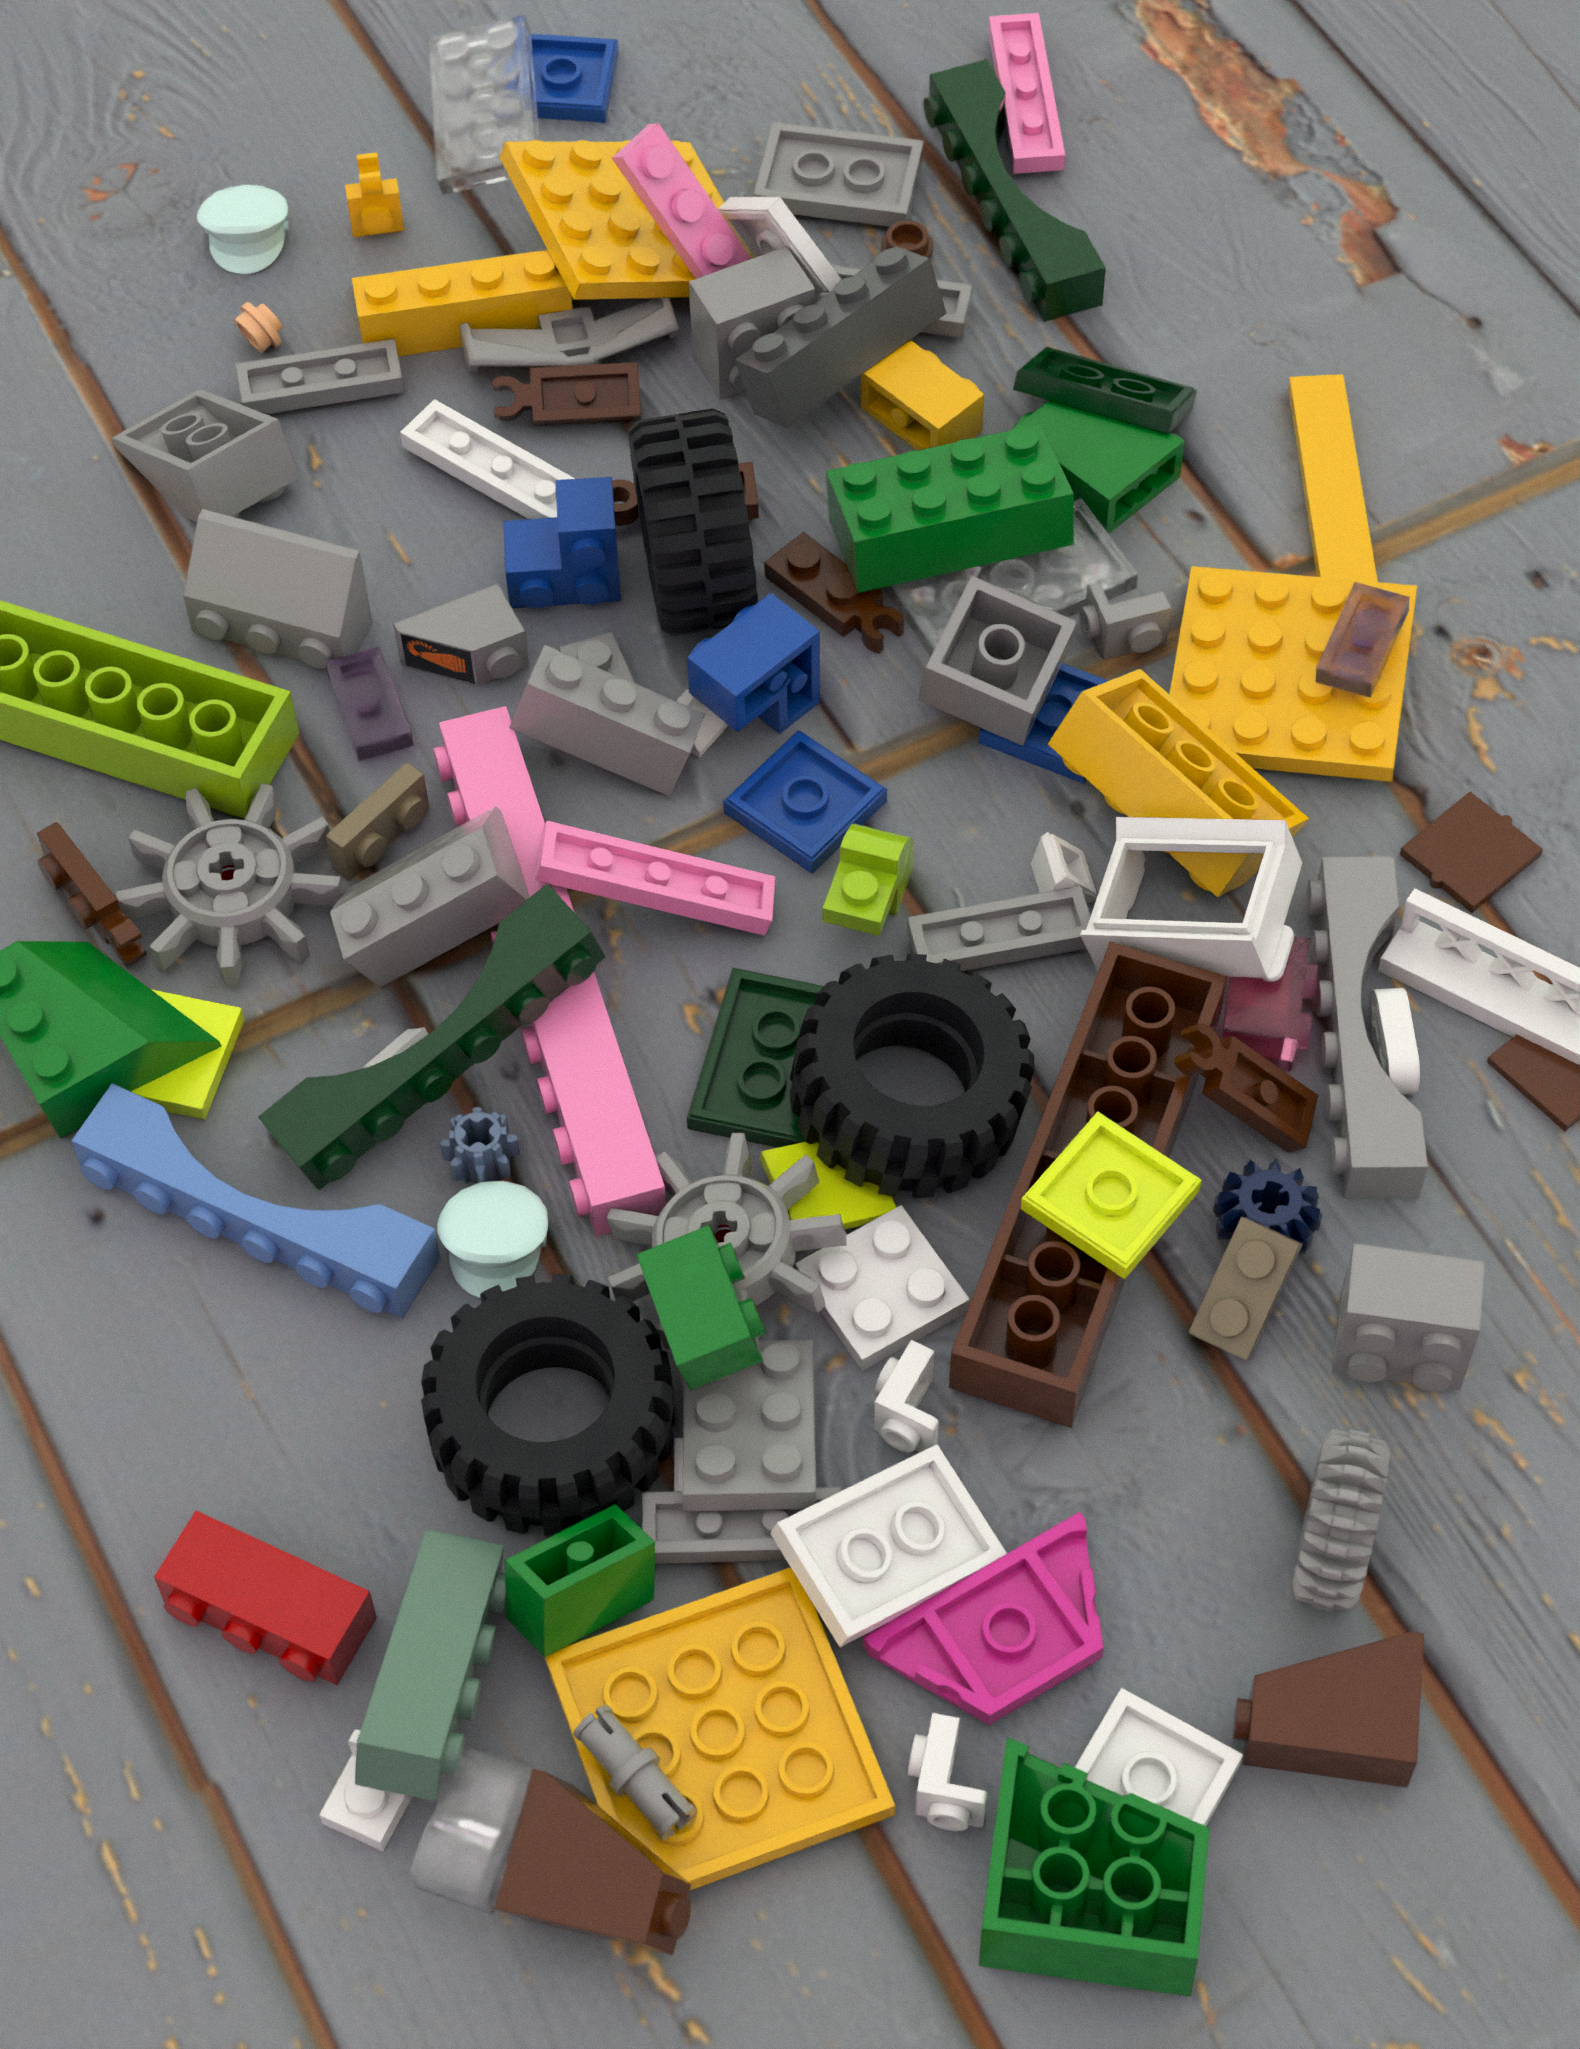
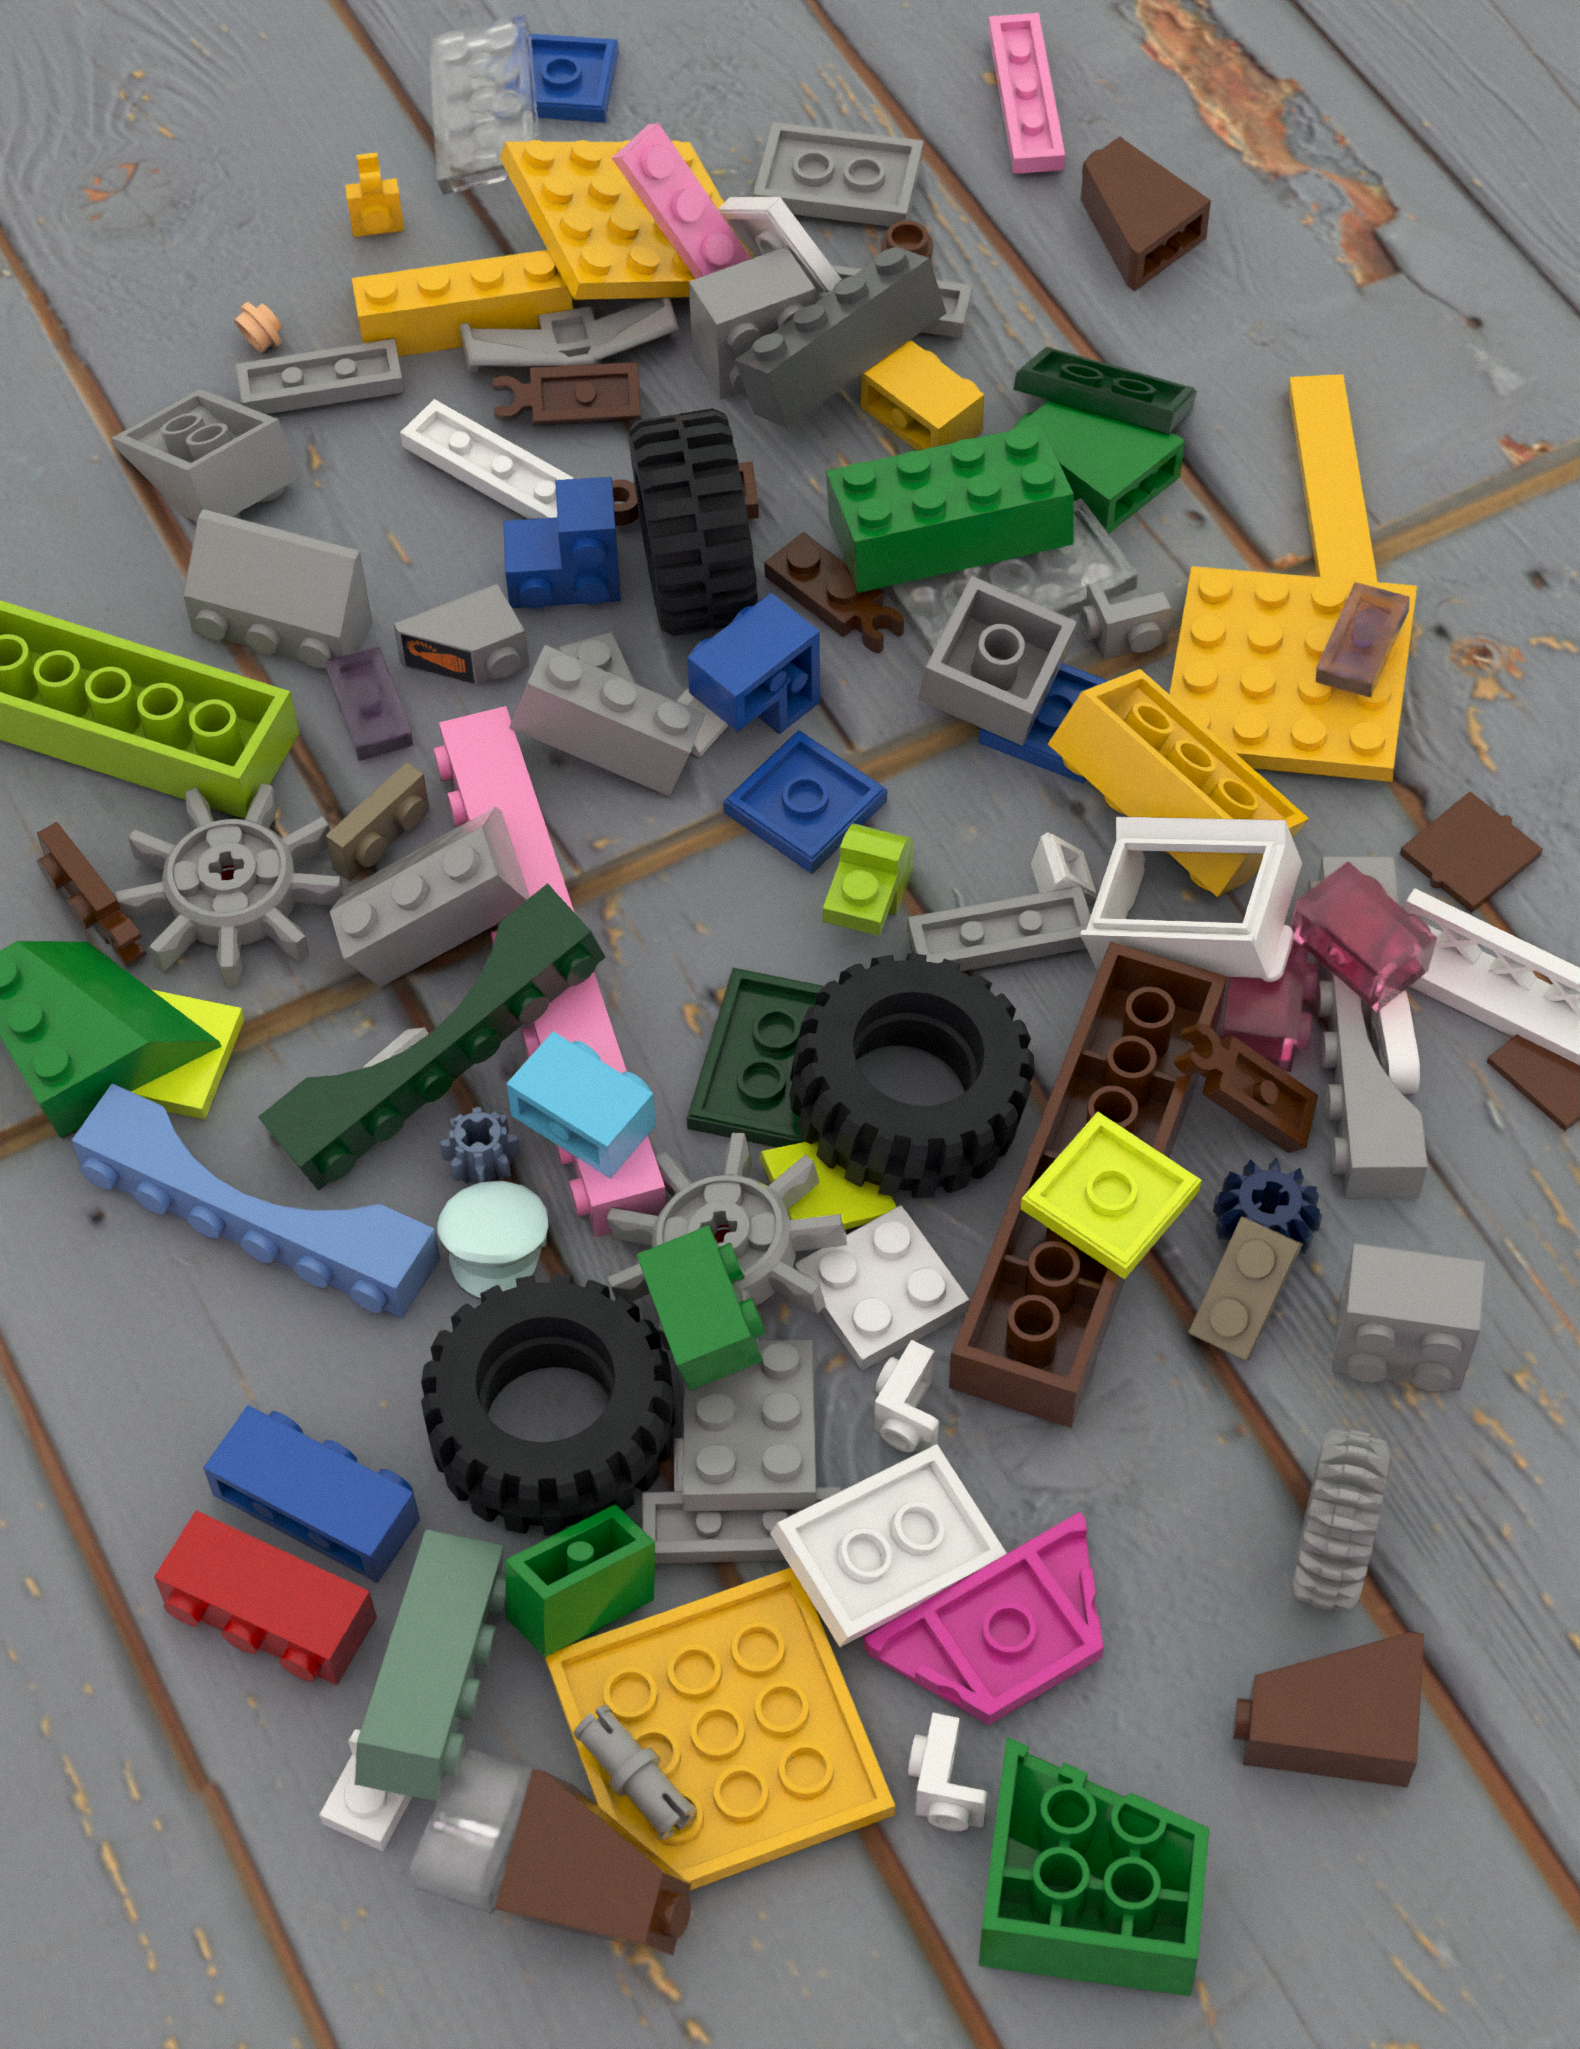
light aqua piece [197,185,289,275] -> none
bright pink plate [535,821,776,936] -> none
dark green arch [923,59,1106,322] -> none
white plate [1075,1688,1243,1826] -> none
none -> blue brick [203,1405,420,1584]
none -> medium azure brick [507,1031,656,1179]
none -> reddish brown slope [1081,136,1211,291]
none -> clear pink brick [1291,861,1437,1012]

